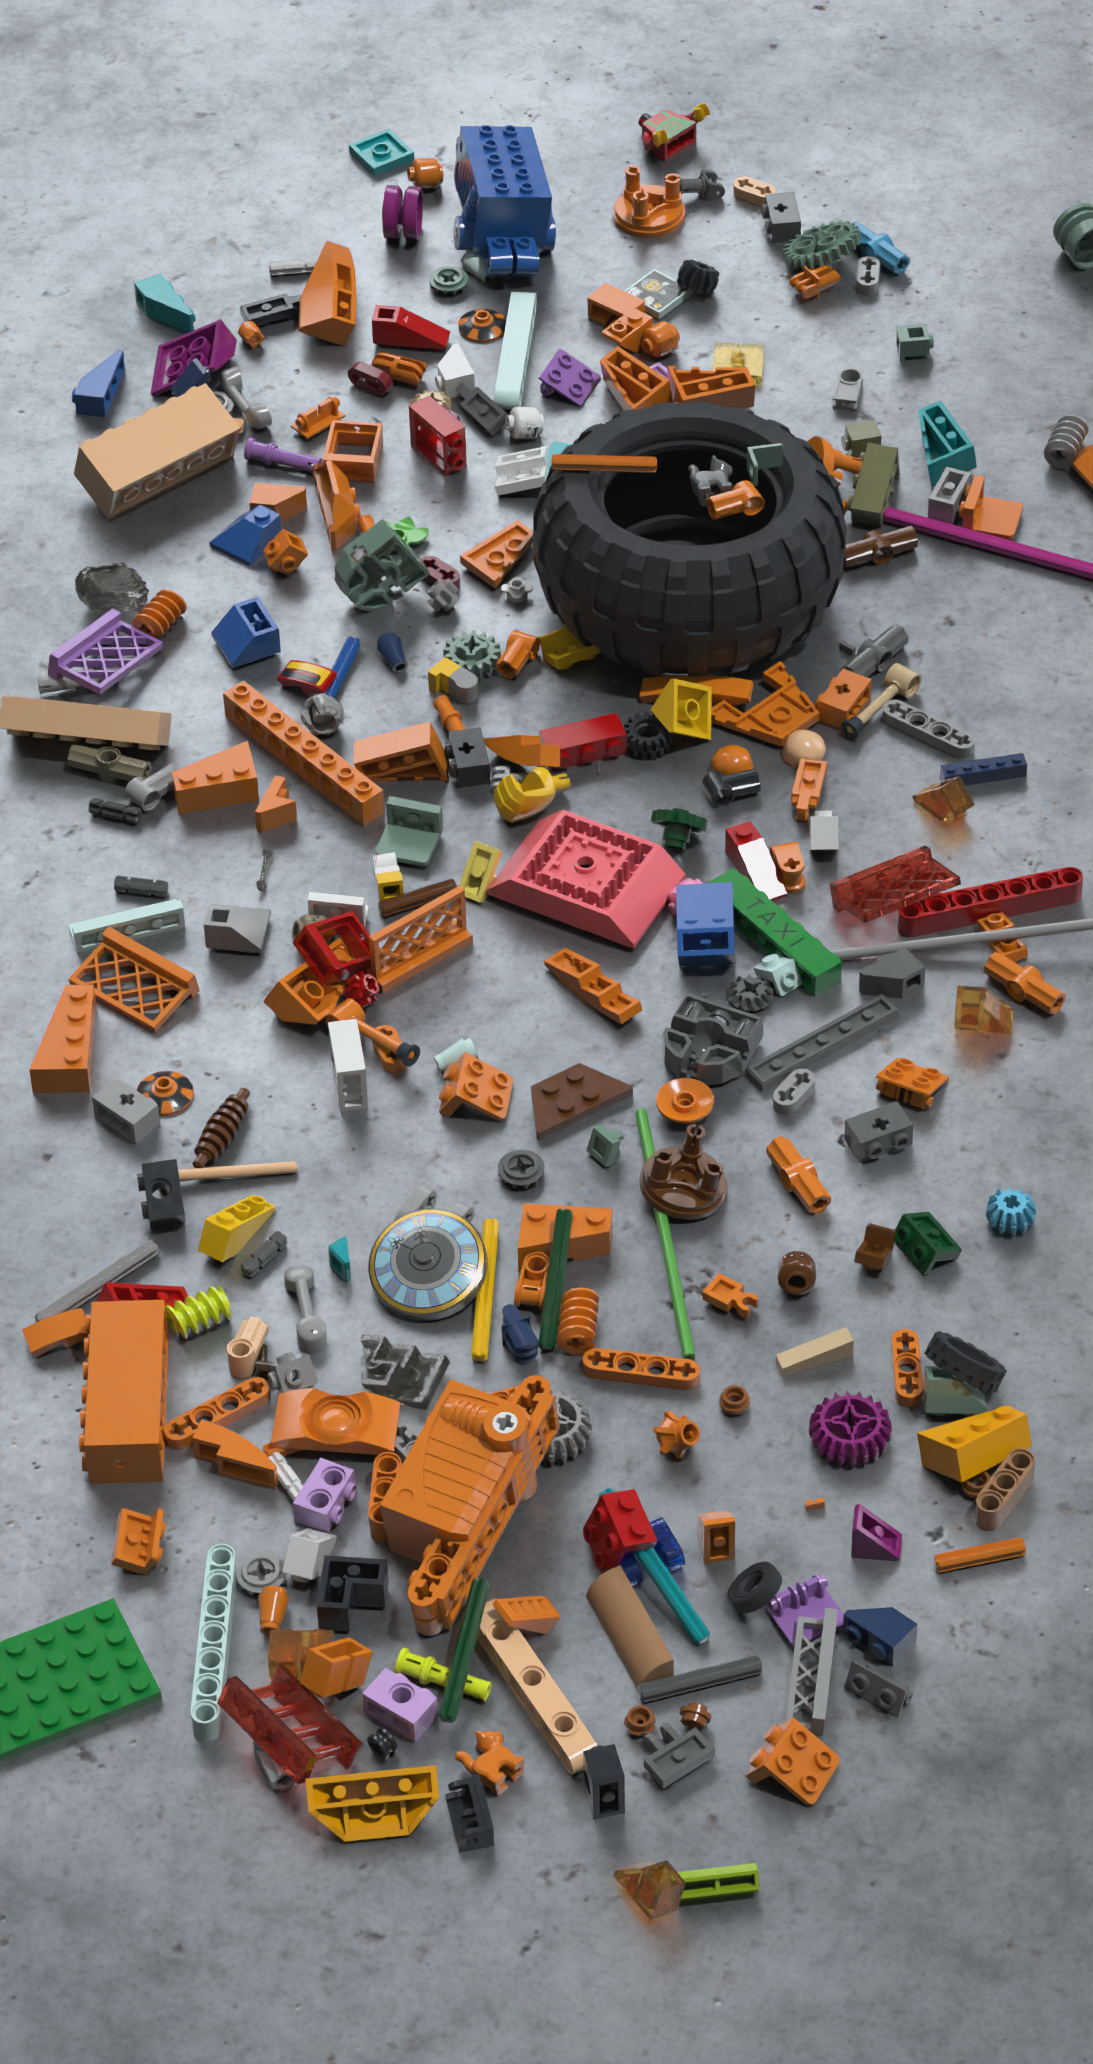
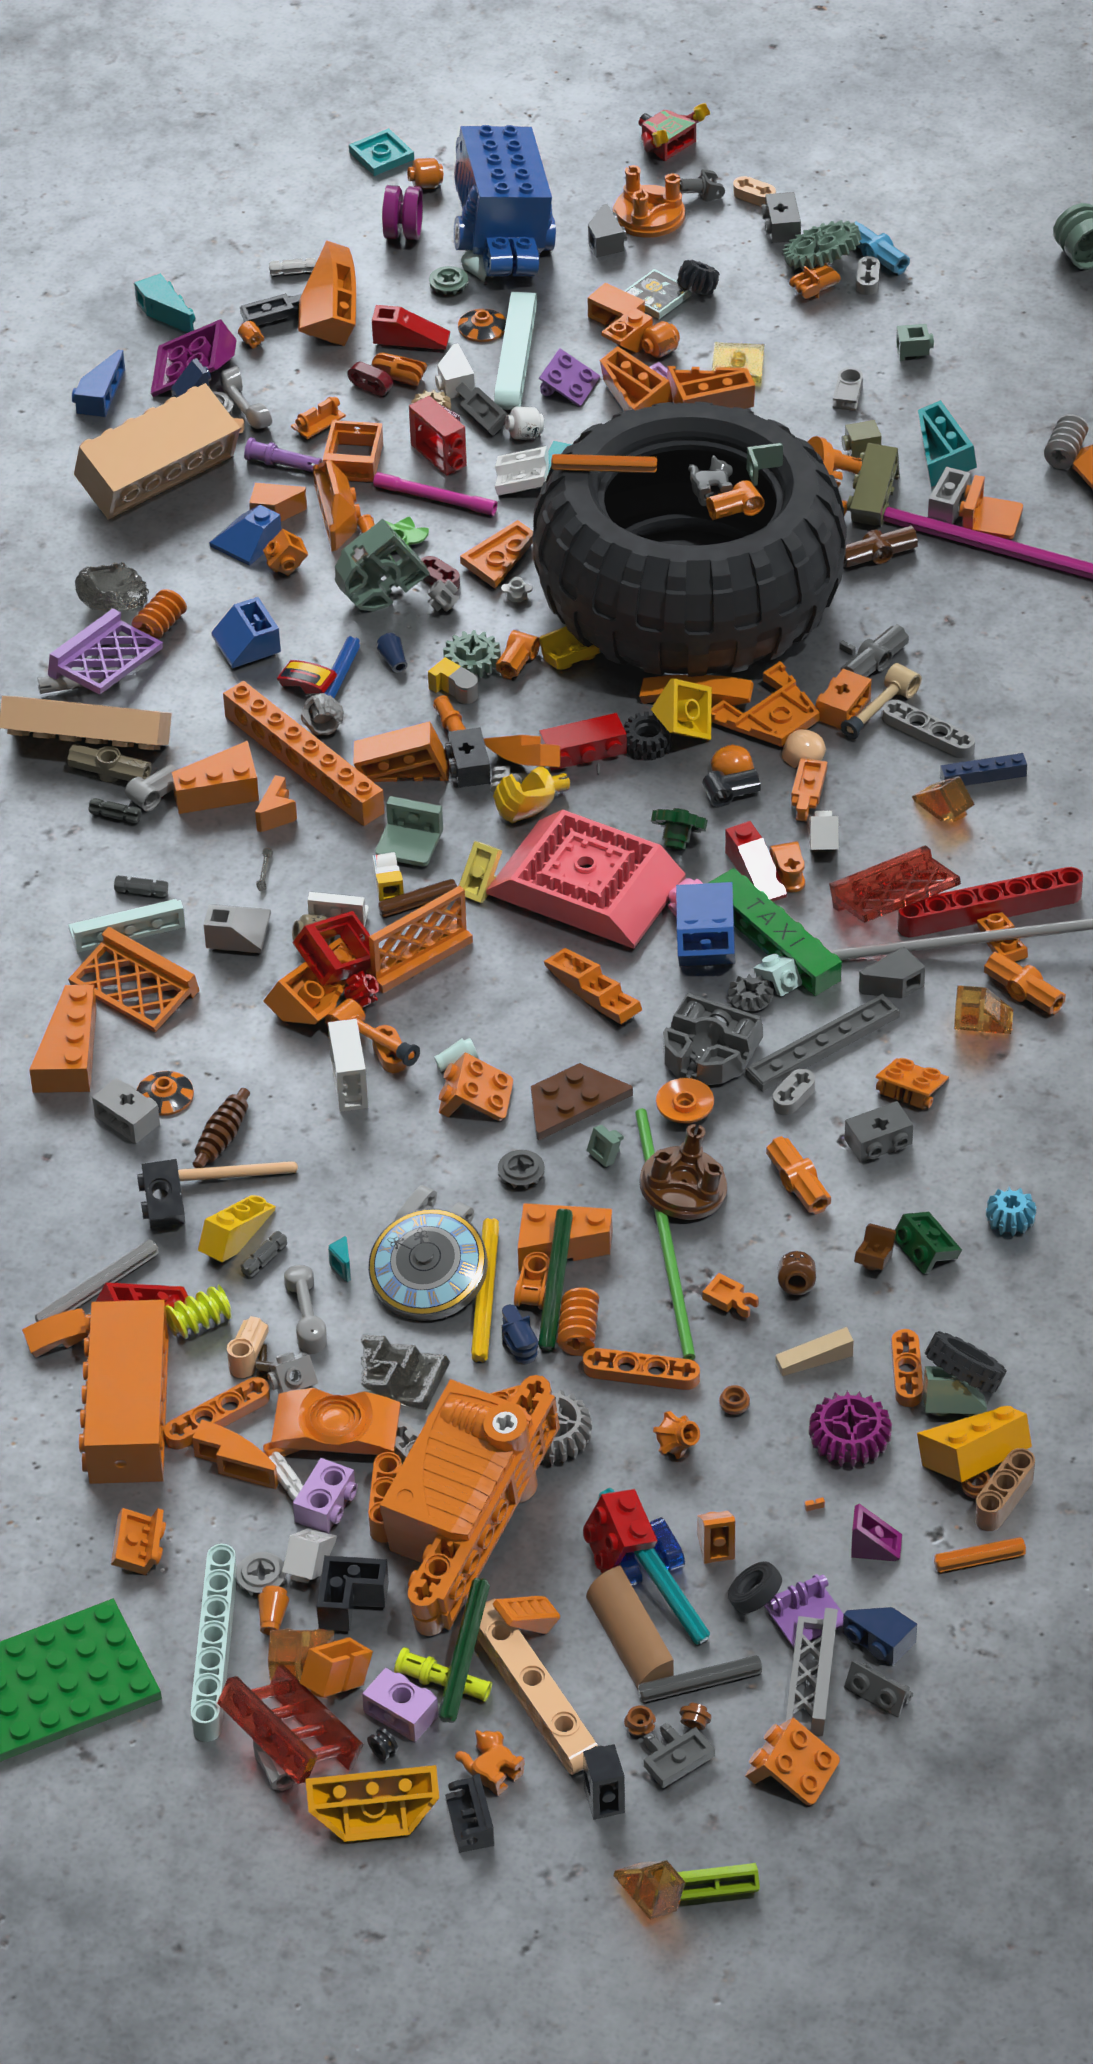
none -> dark pink piece [373,472,498,516]
none -> dark grey slope [588,204,627,258]

